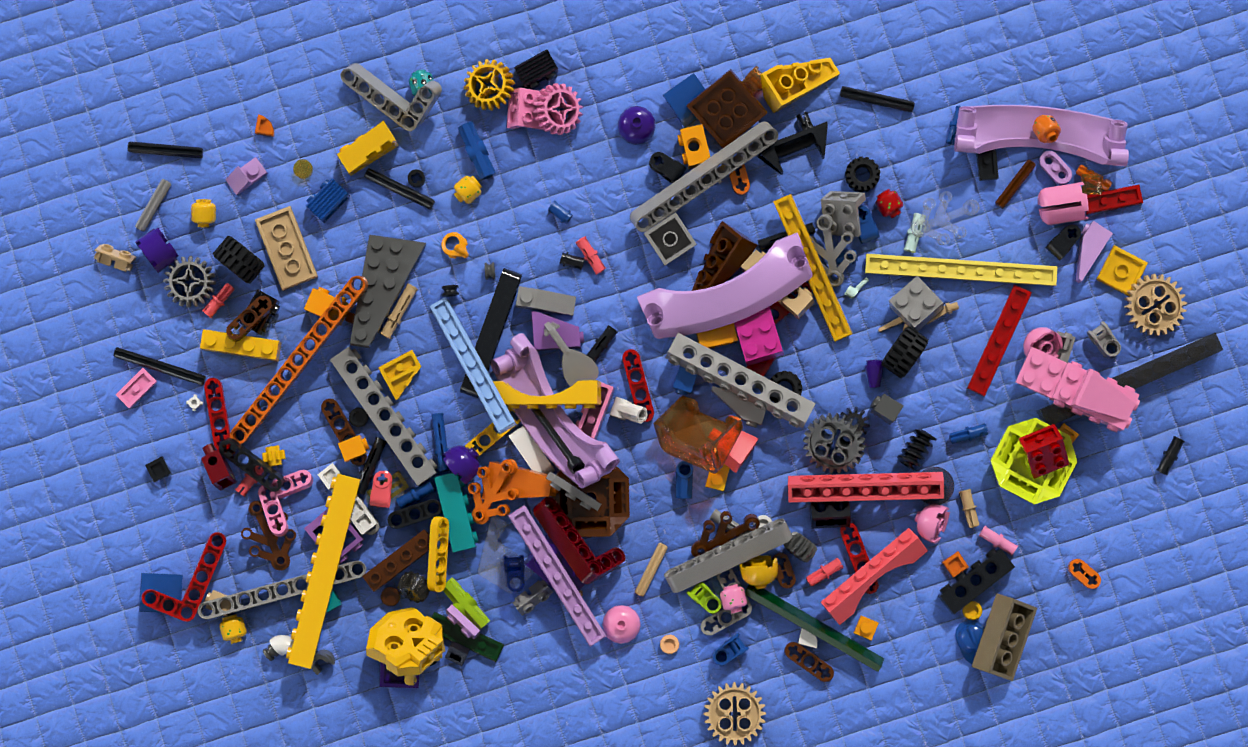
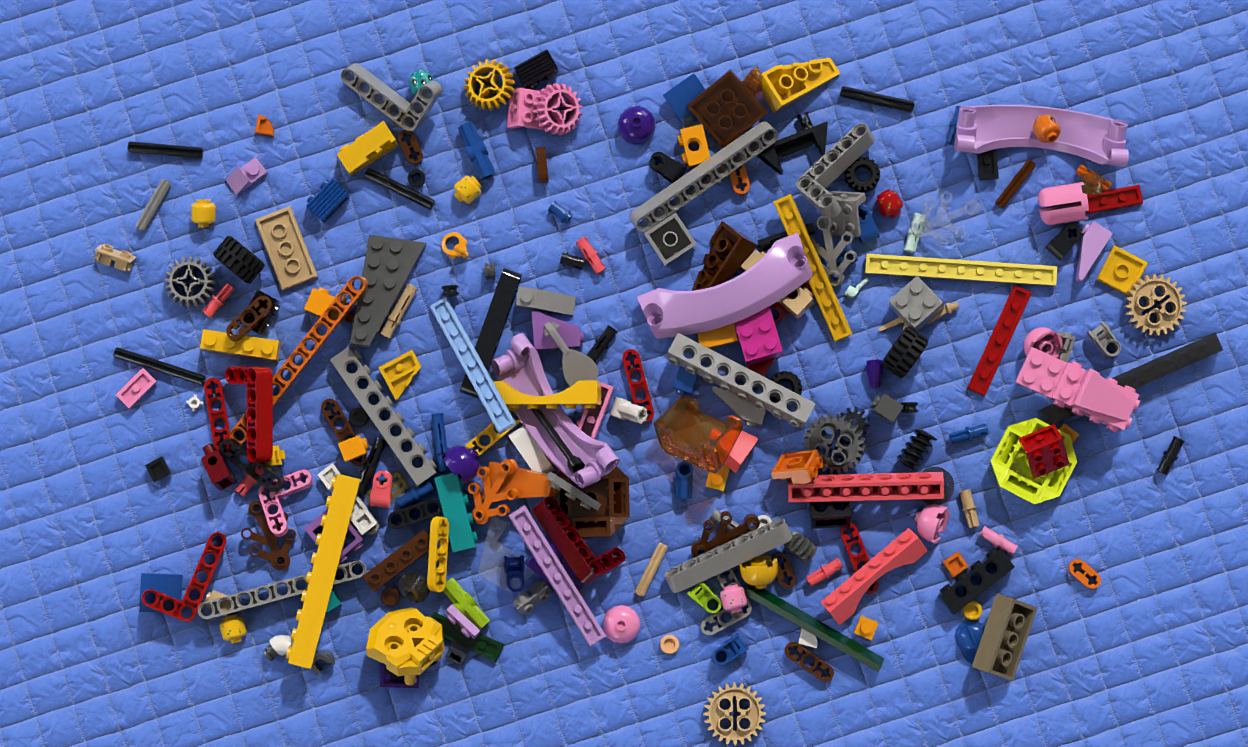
dark purple brick [135,228,179,273] -> none
clear yellow tile [293,159,313,179] -> none
lavender plate [1039,151,1072,185] -> none
none -> red beam [225,366,273,463]
none -> reddish brown beam [398,130,423,165]
none -> reddish brown beam [536,147,549,183]
none -> orange plate [771,450,823,485]
none -> light grey beam [796,123,875,218]
none -> black bush [901,402,918,413]

